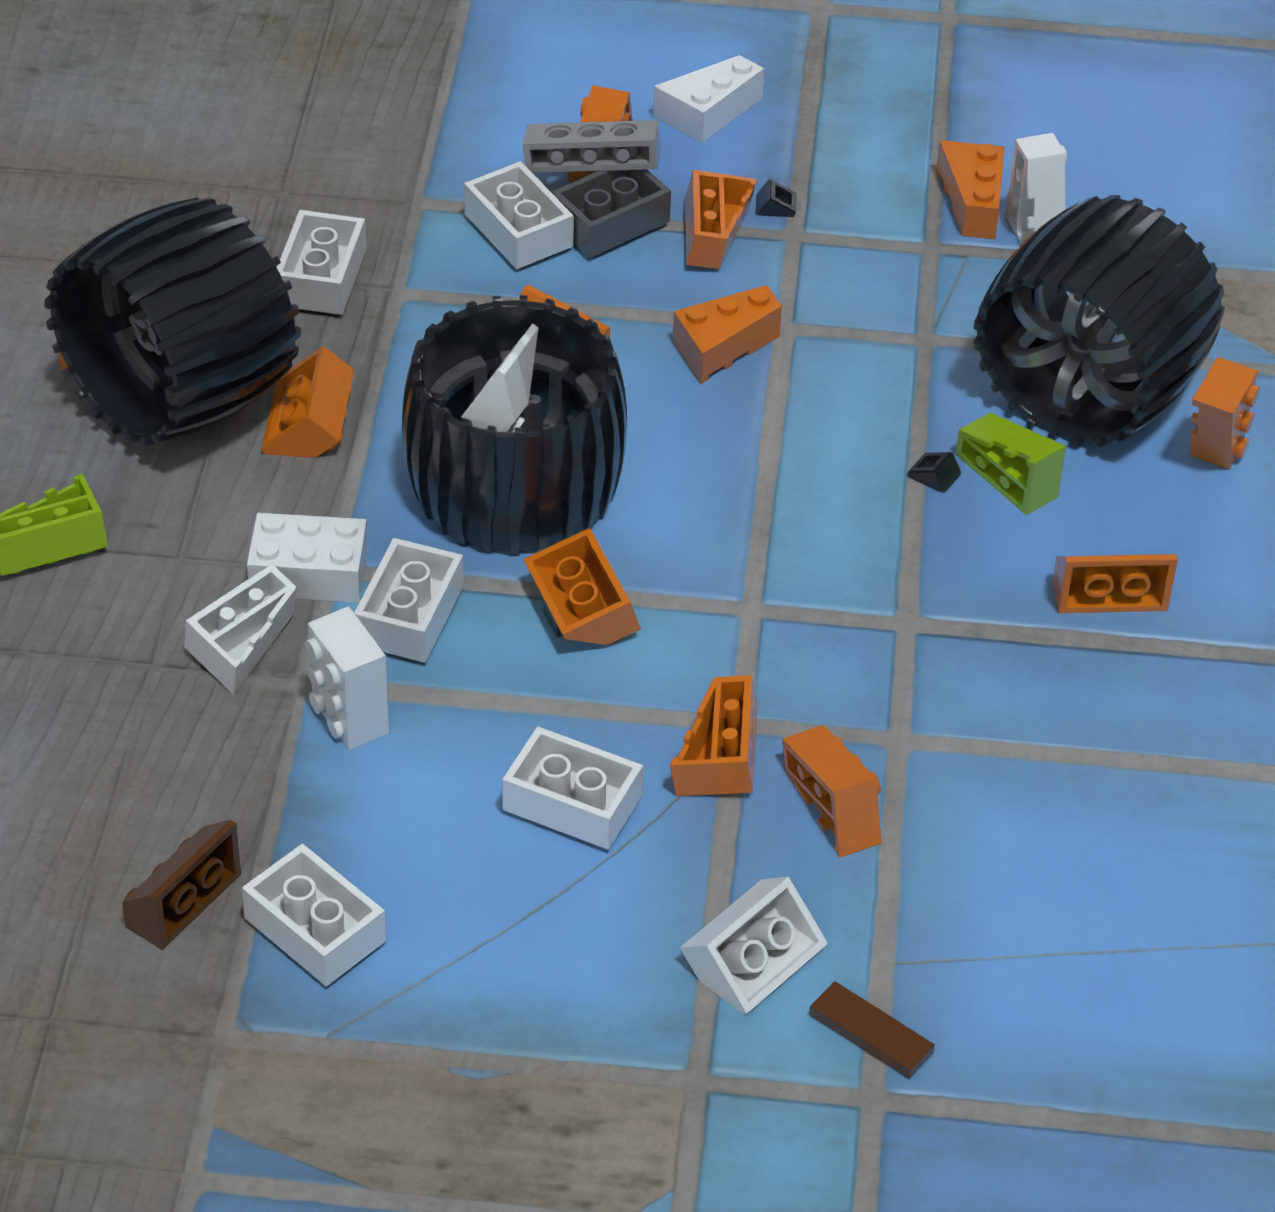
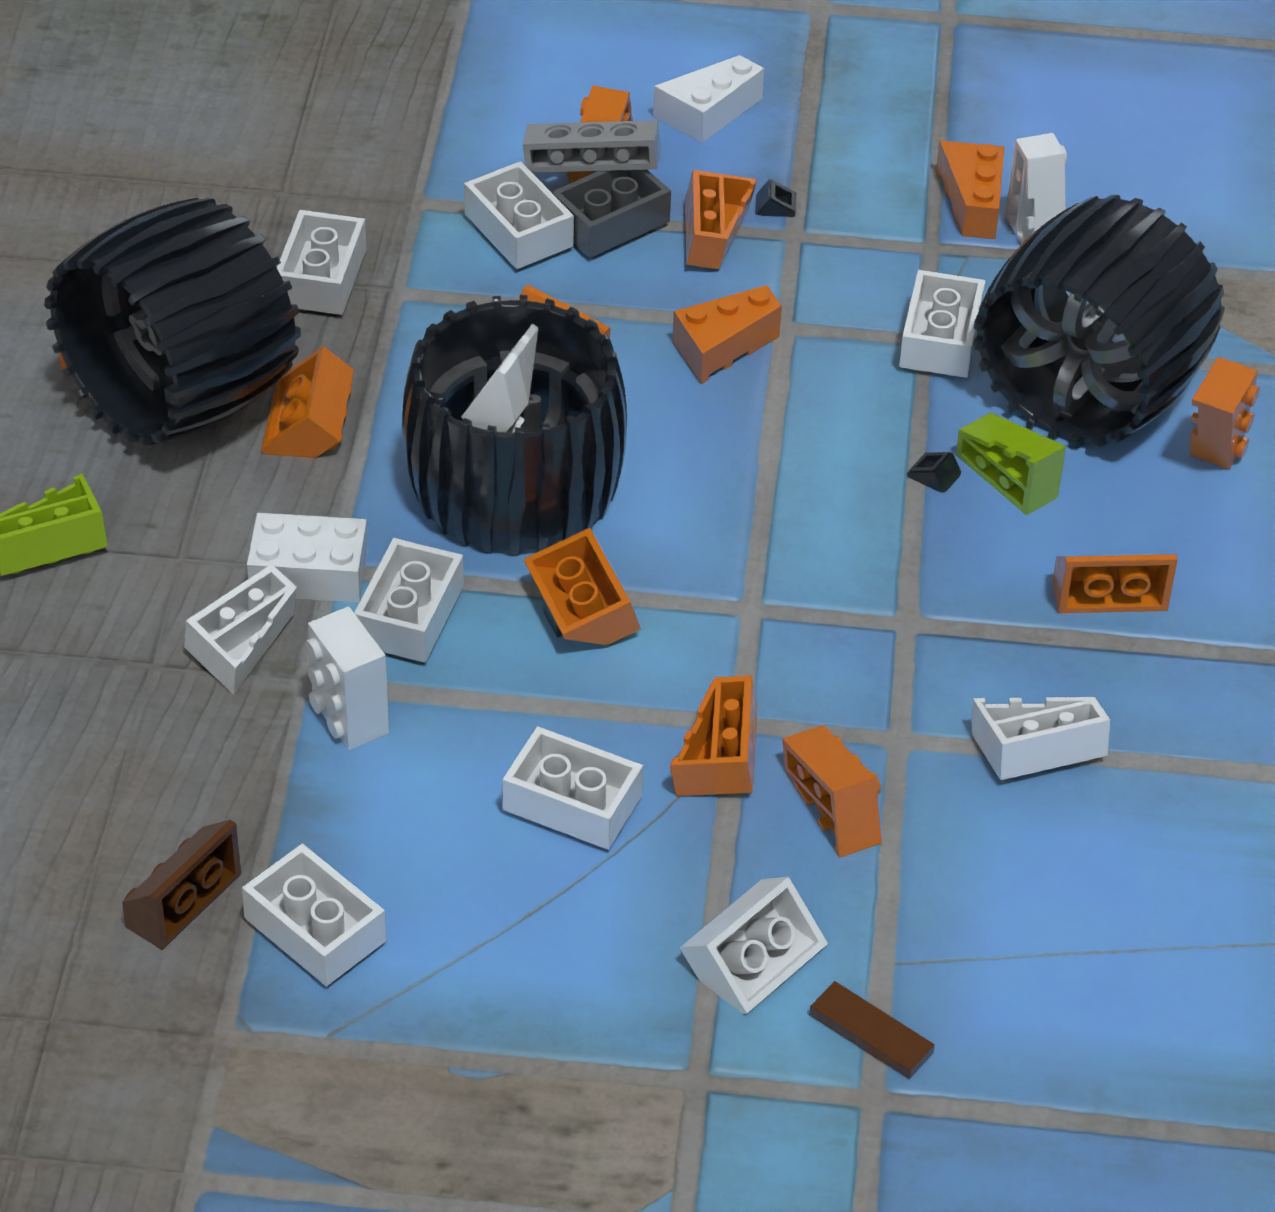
none -> white brick [899,270,986,378]
none -> white wedge [971,697,1110,780]

